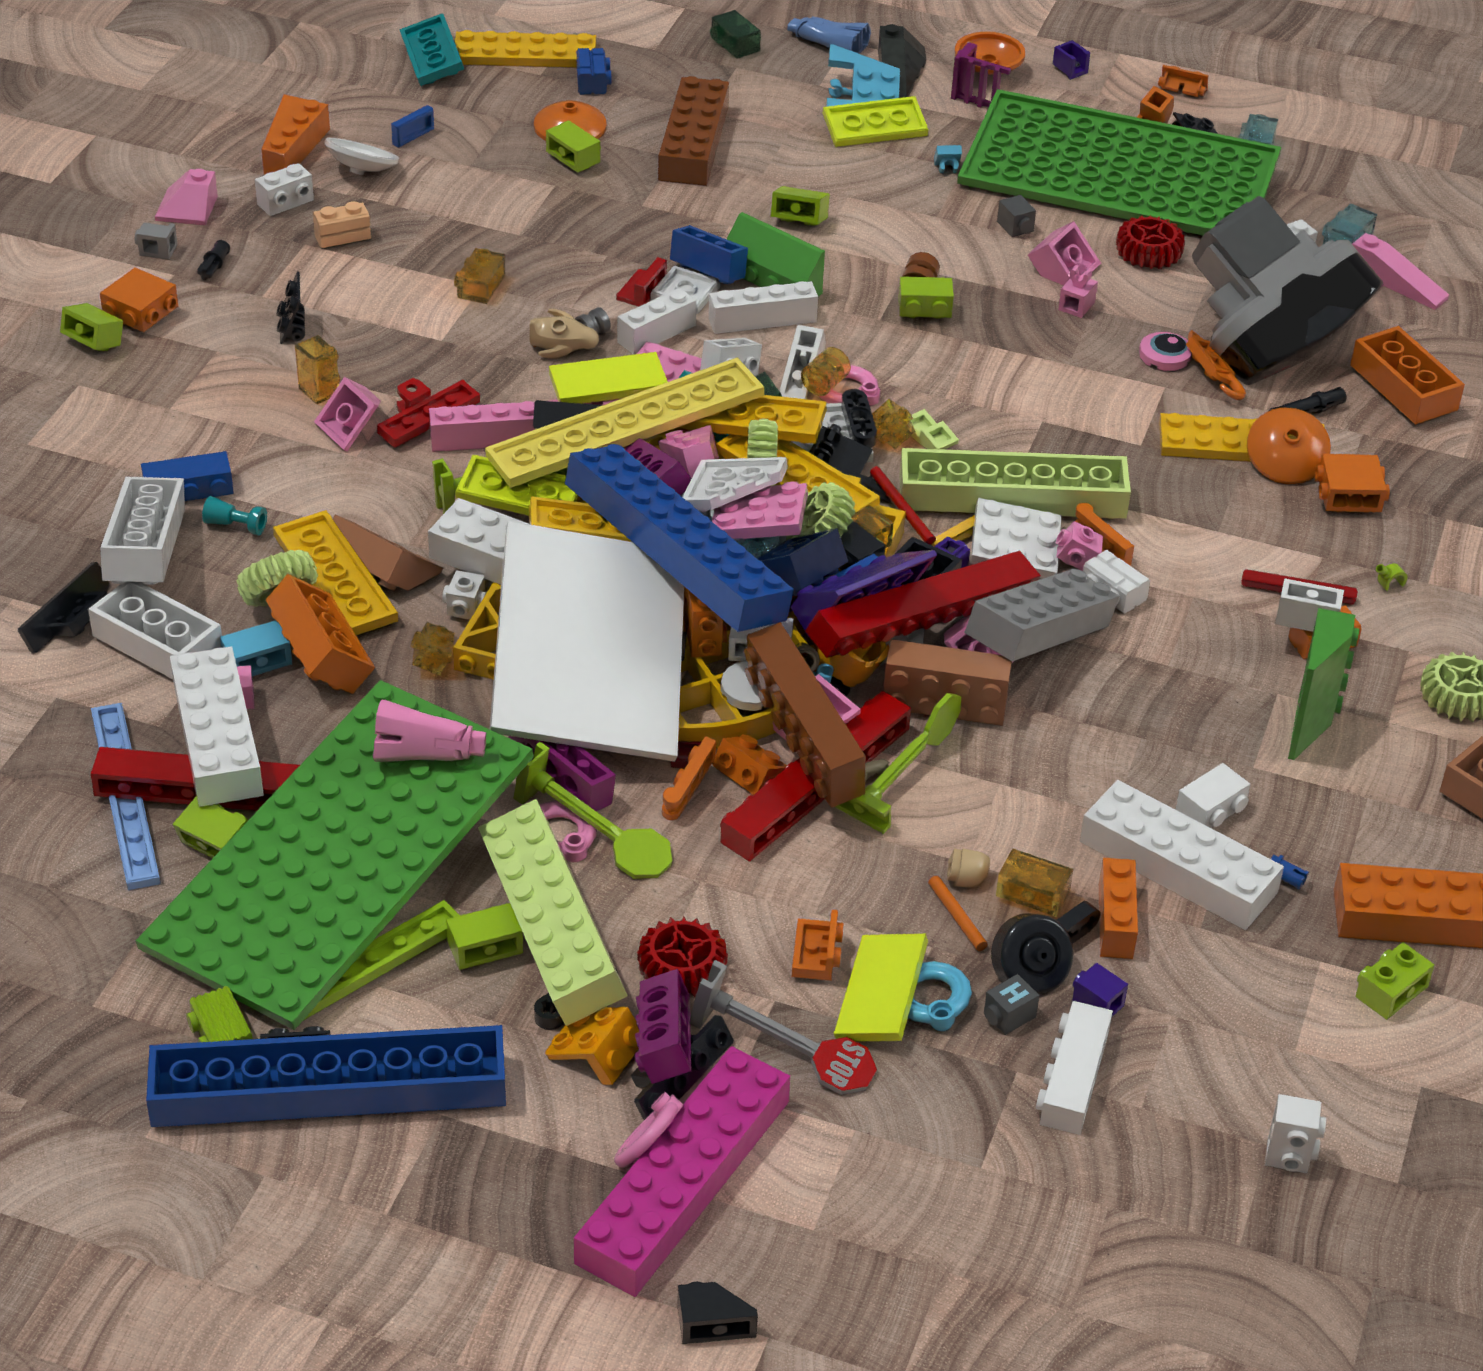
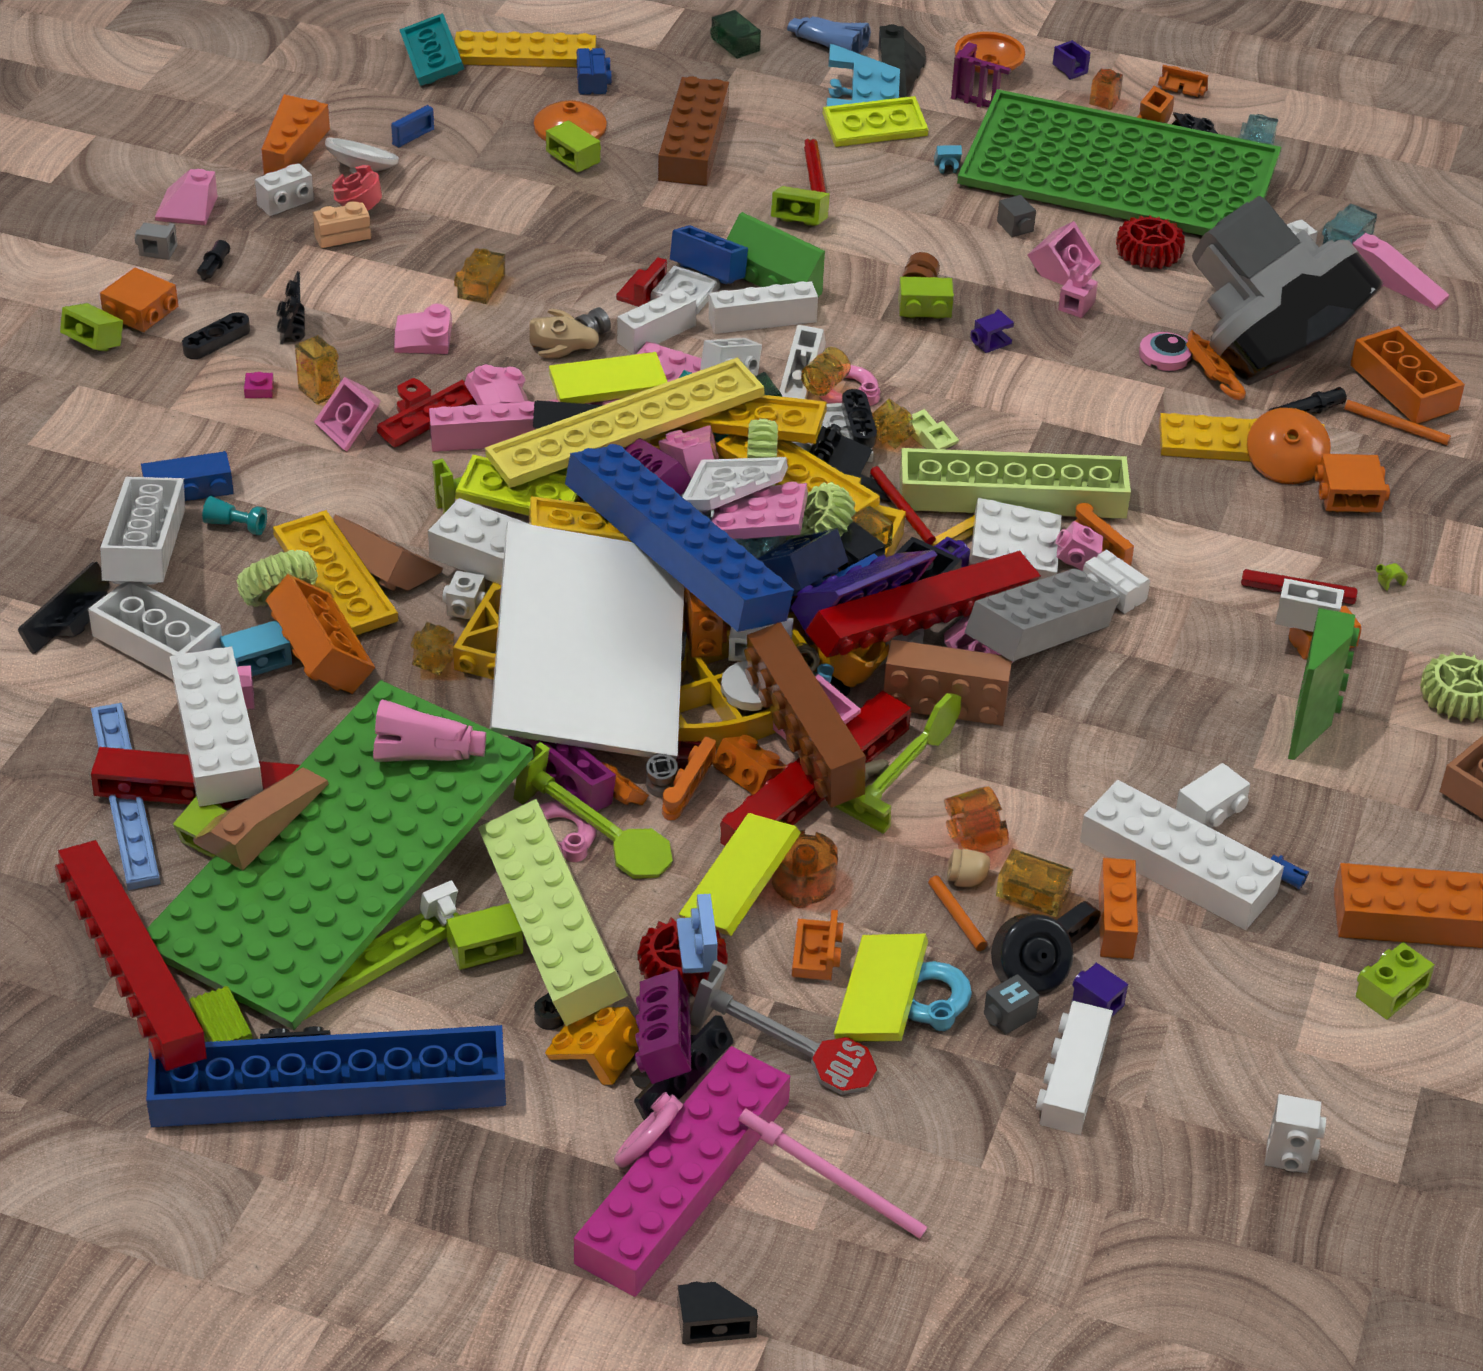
none -> red brick [55,840,207,1071]
none -> black beam [182,312,250,359]
none -> nougat wedge [193,767,329,870]
none -> dark pink plate [244,372,274,398]
none -> coral cone [332,165,382,211]
none -> bright pink slope [394,304,452,354]
none -> white tile [420,880,458,926]
none -> bright pink slope [465,364,529,405]
none -> orange plate [602,762,649,805]
none -> flat silver wheel [646,754,678,797]
none -> light blue bracket [677,894,718,973]
none -> neon yellow tile [678,813,801,936]
none -> bright pink bar [738,1108,927,1239]
none -> clear orange brick [772,830,838,908]
none -> red axle [804,139,826,193]
none -> clear orange brick [944,786,1009,853]
none -> dark purple window [970,309,1014,353]
none -> clear orange brick [1089,68,1123,110]
none -> orange bar [1344,400,1451,446]

